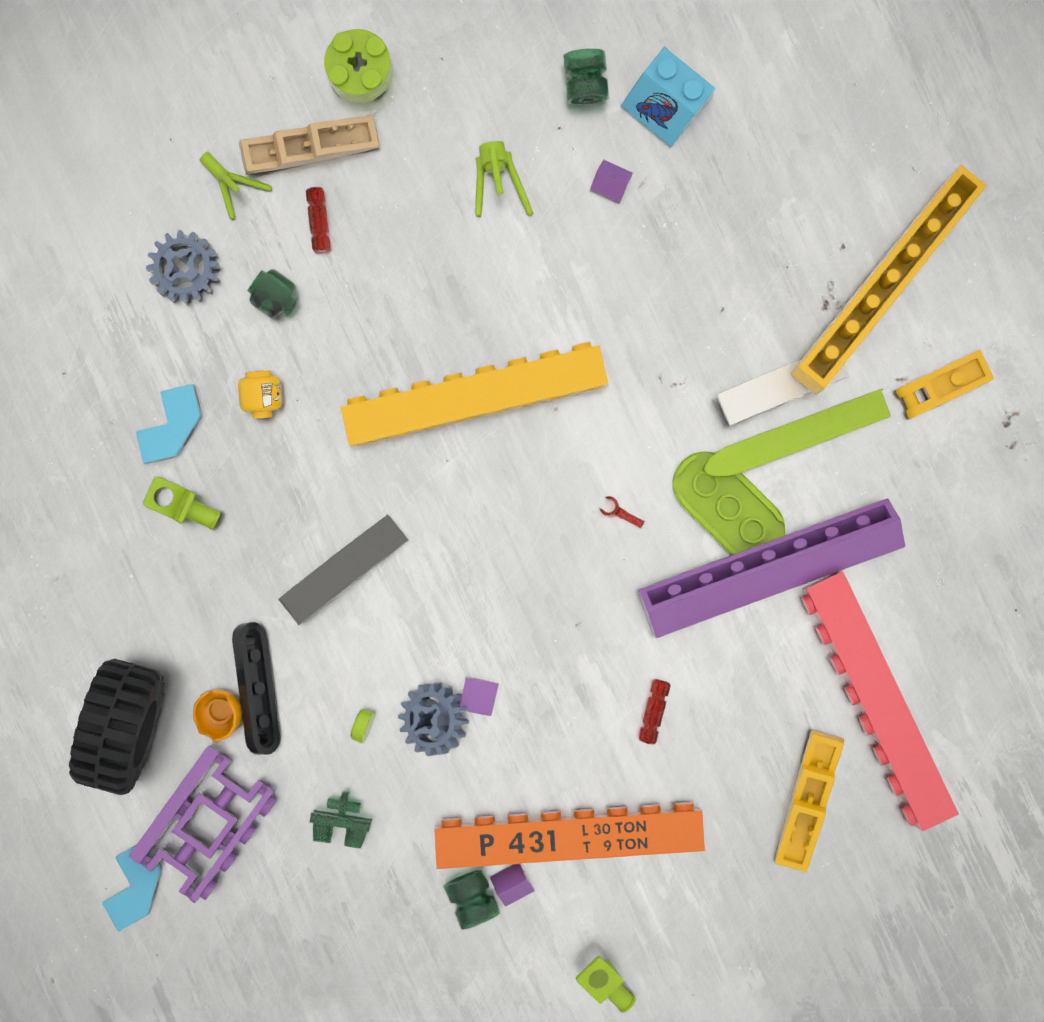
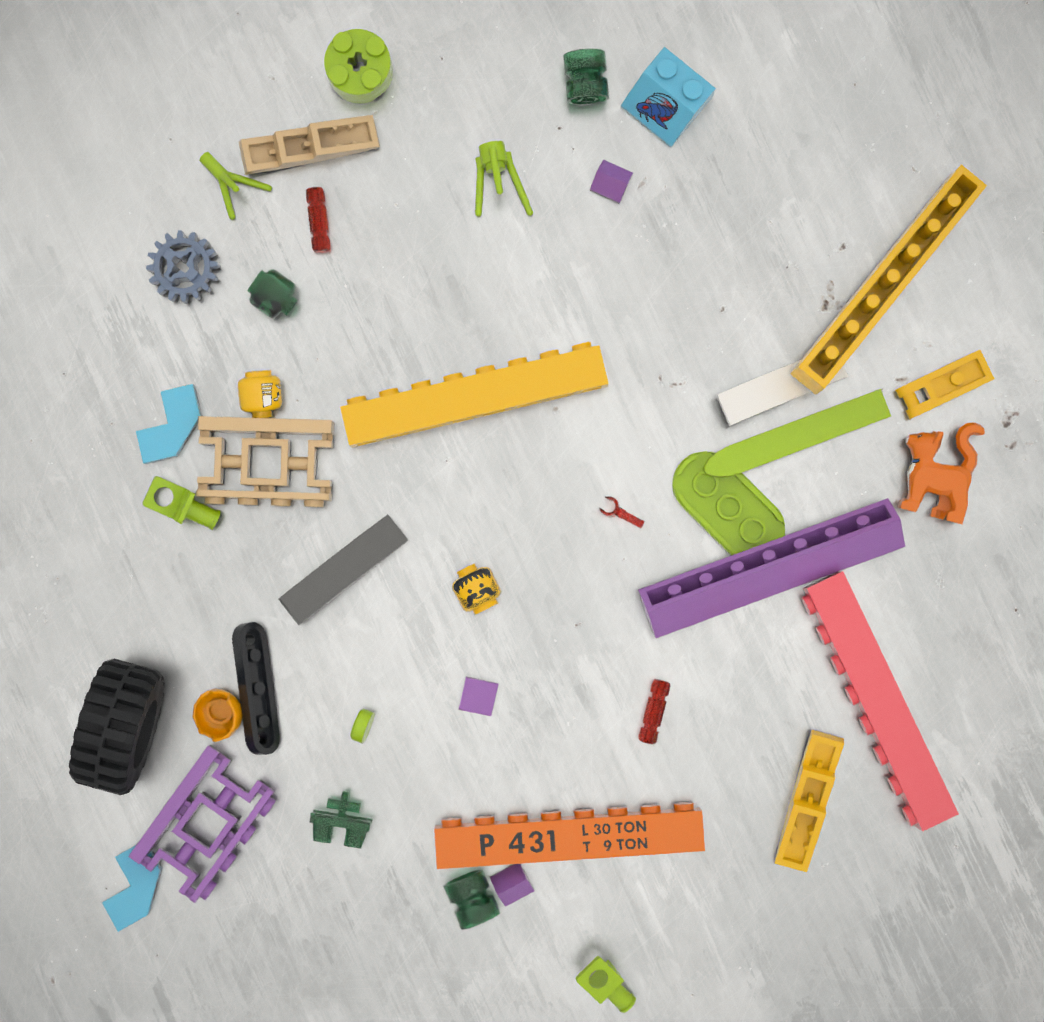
sand blue gear [398,683,469,756] -> none
none -> tan fence [196,416,335,507]
none -> yellow head [452,563,501,615]
none -> orange animal [898,422,985,525]

